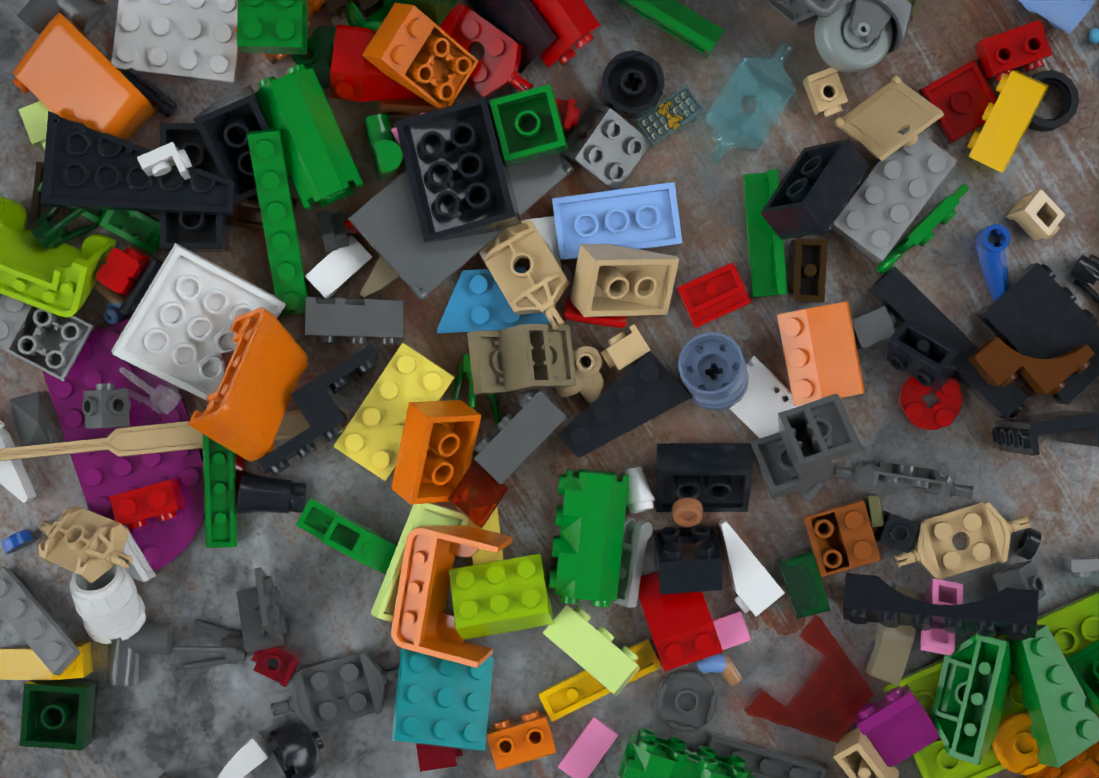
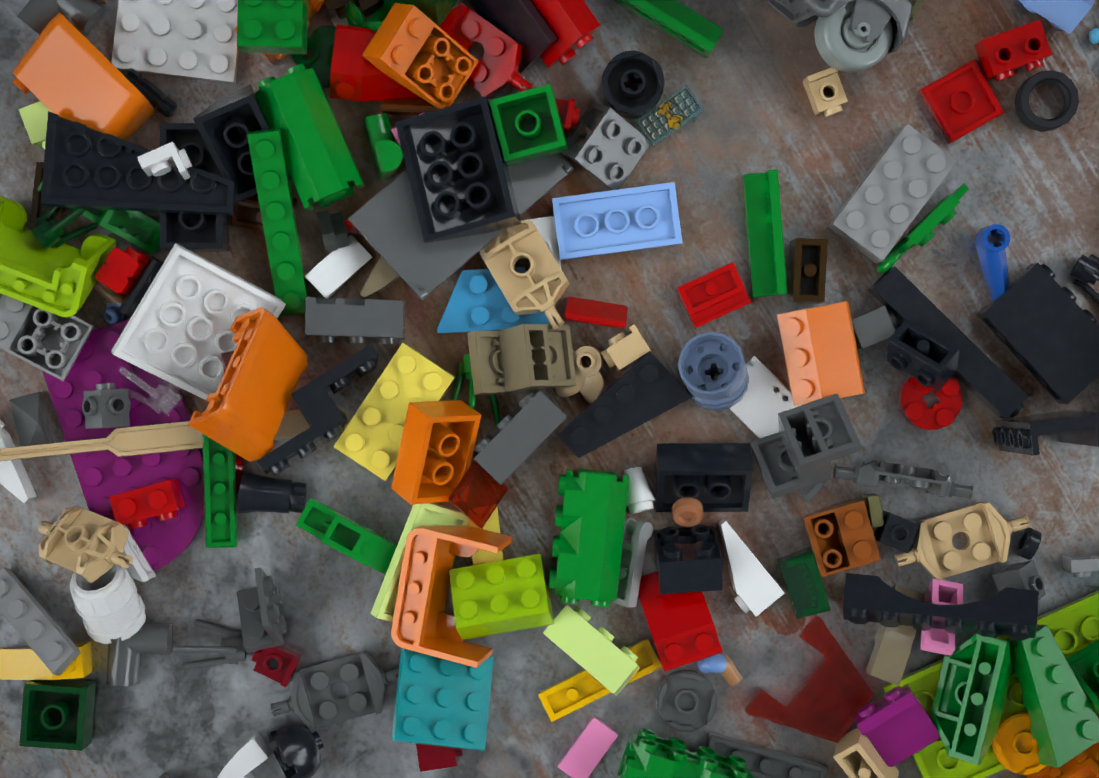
blue tile [1,529,35,554] -> none
orange brick [486,709,556,770] -> none
tan slope [570,244,679,317] -> none
clear light blue plate [705,42,796,165] -> none
bright pink tile [712,610,751,650] -> none
black brick [760,138,869,240] -> none
tan container [834,75,944,161] -> none
yellow brick [967,70,1049,173] -> none
reddish brown arch [967,337,1095,395] -> none
tan brick [1006,189,1065,241] -> none

